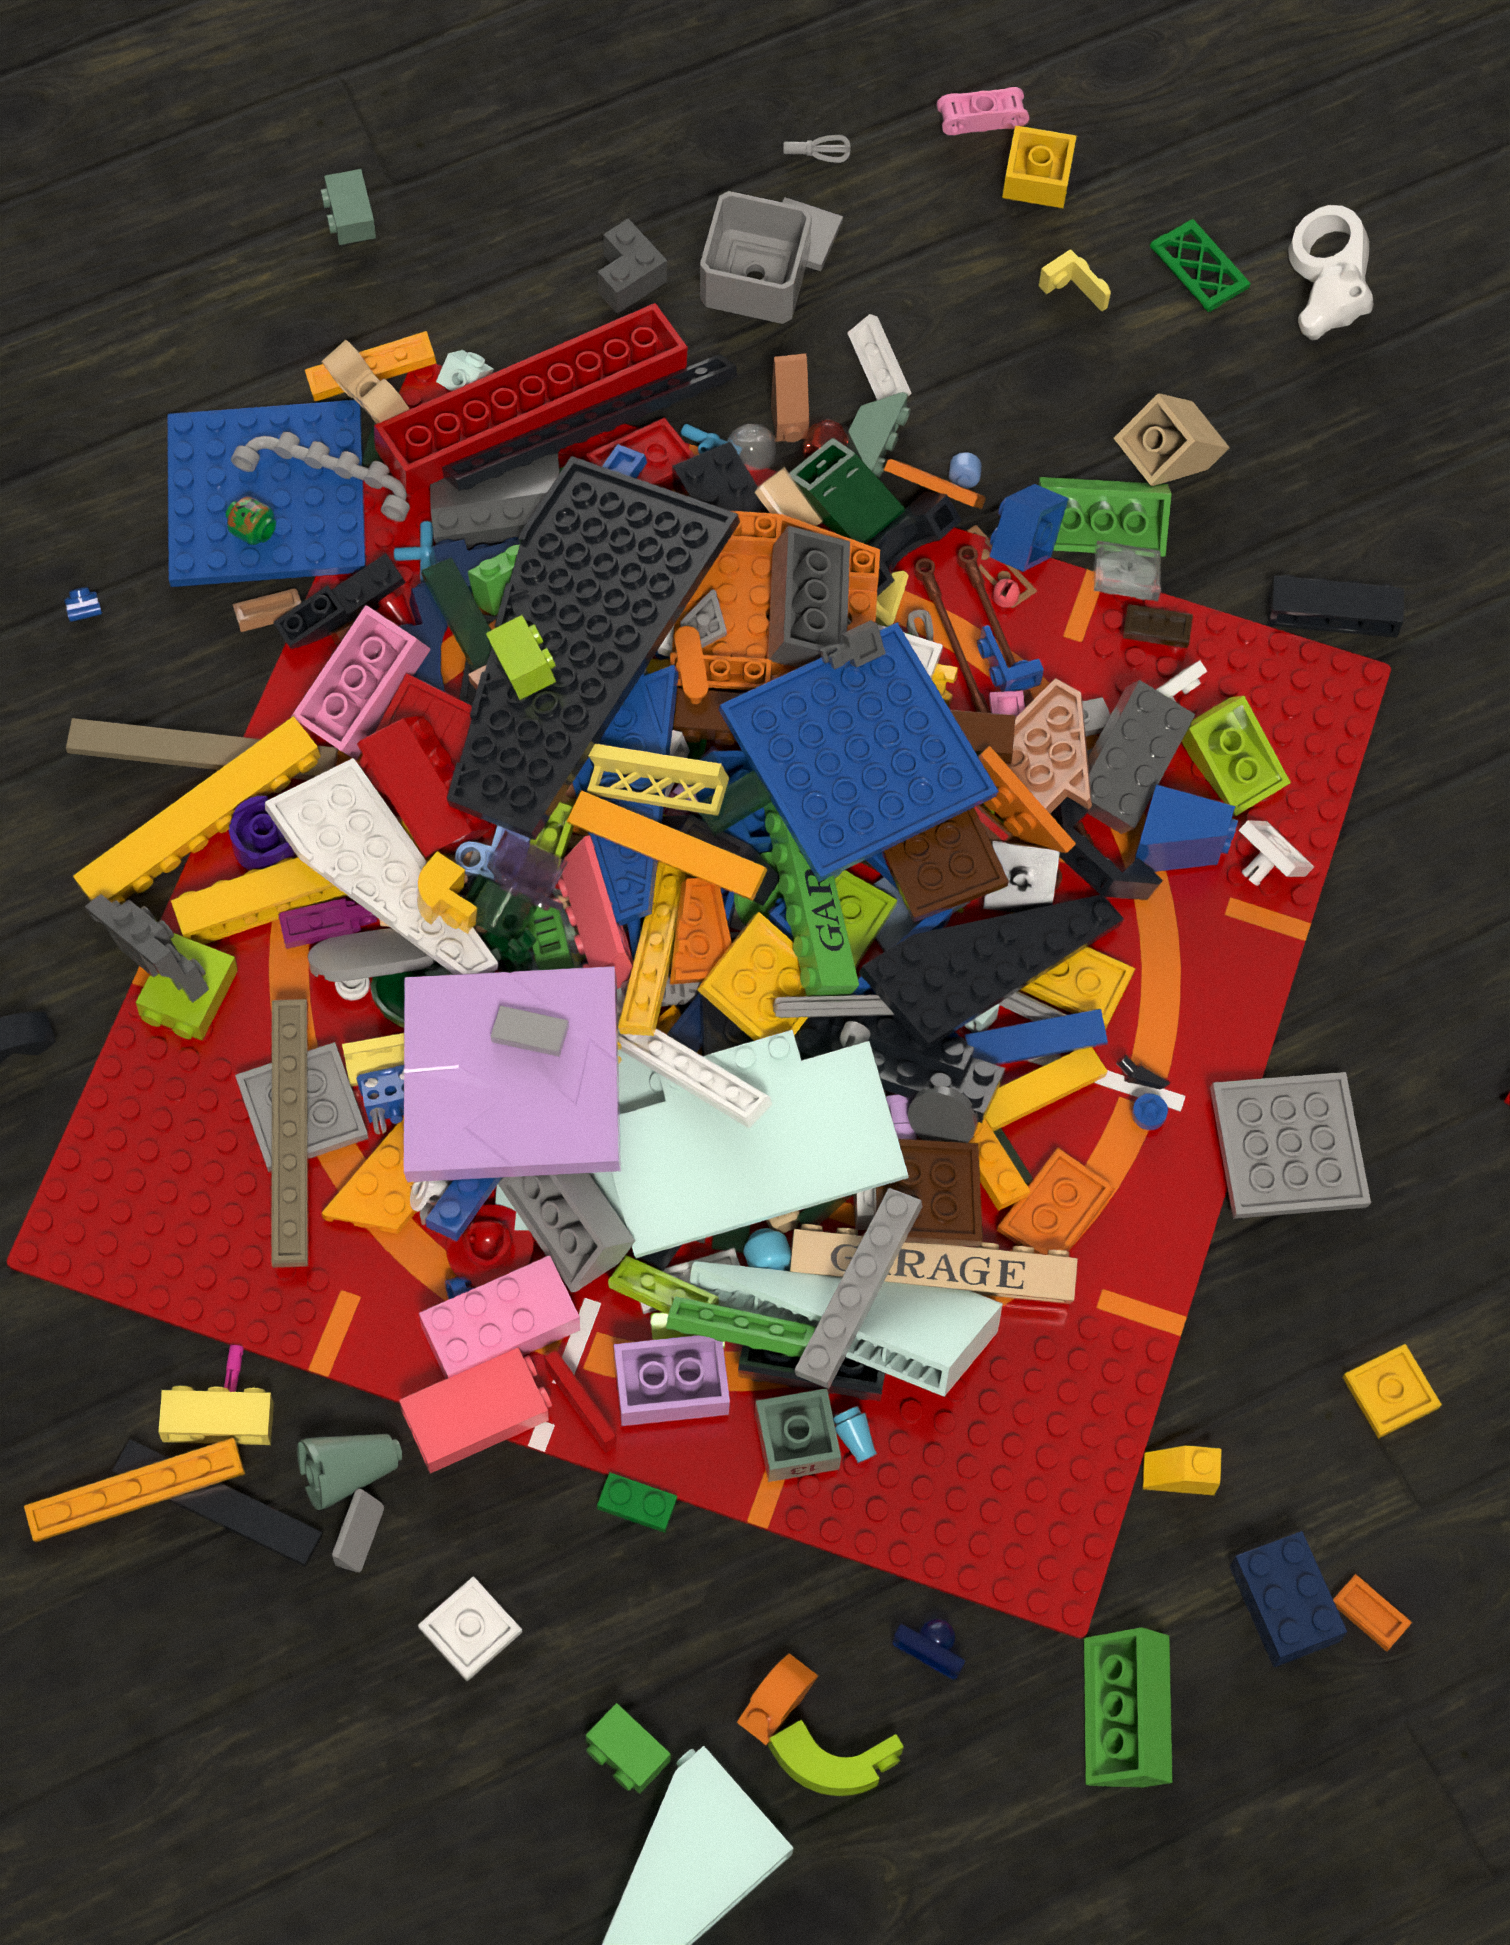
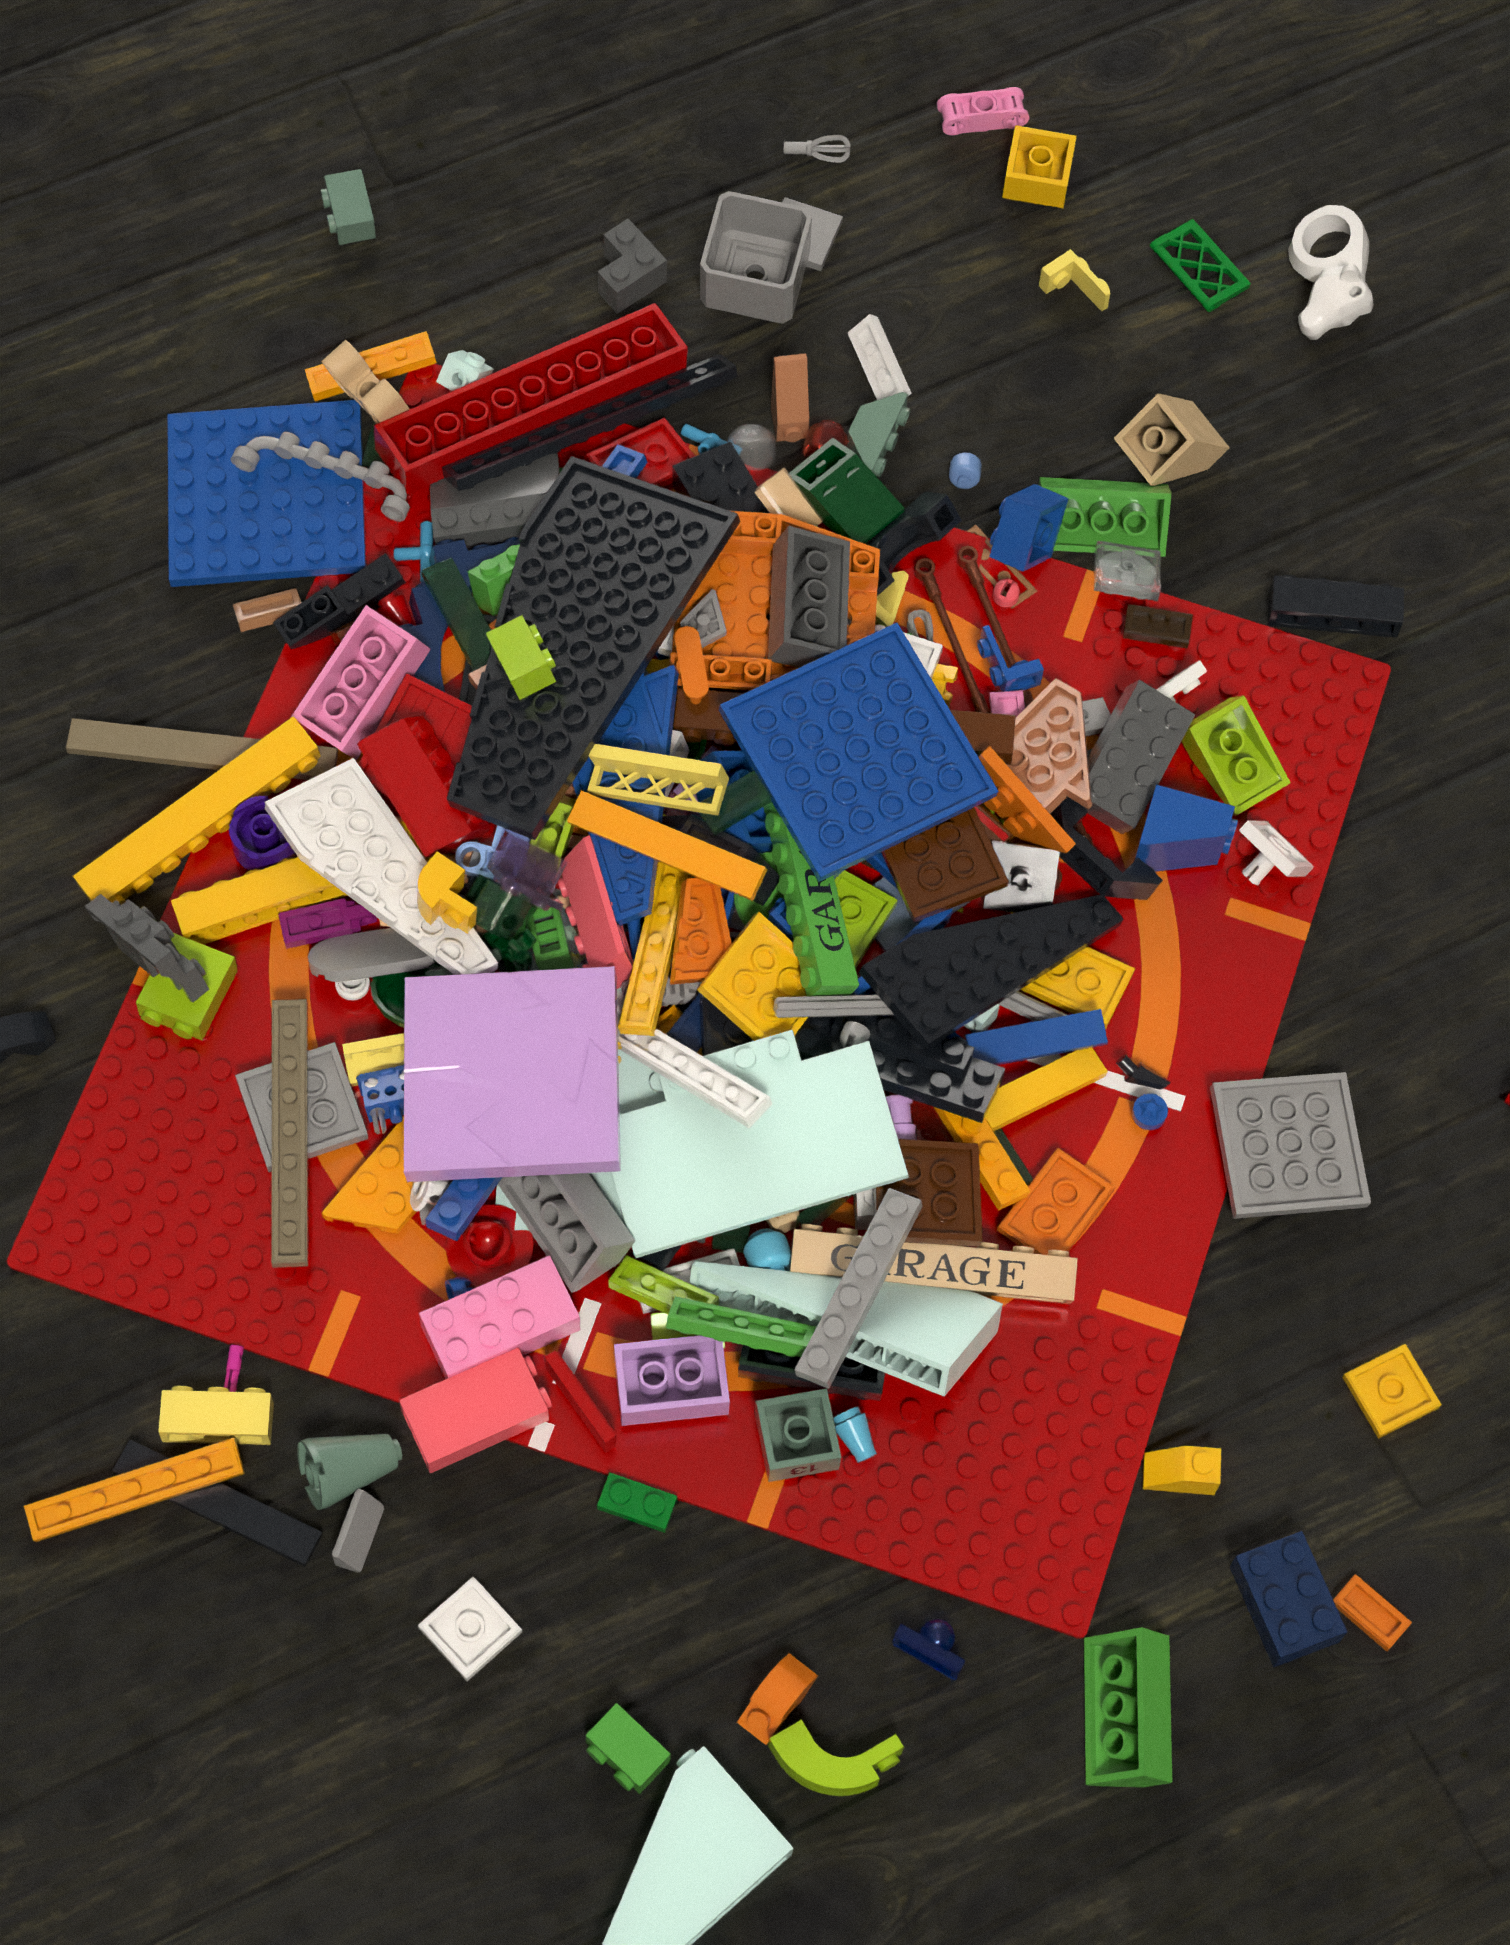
blue plate [64,587,102,622] -> none
green head [226,496,276,545] -> none
light grey tile [490,1006,569,1057] -> none
dark grey plate [819,620,886,669] -> none
orange tile [884,459,986,509] -> none
dark grey tile [908,1086,979,1143] -> none

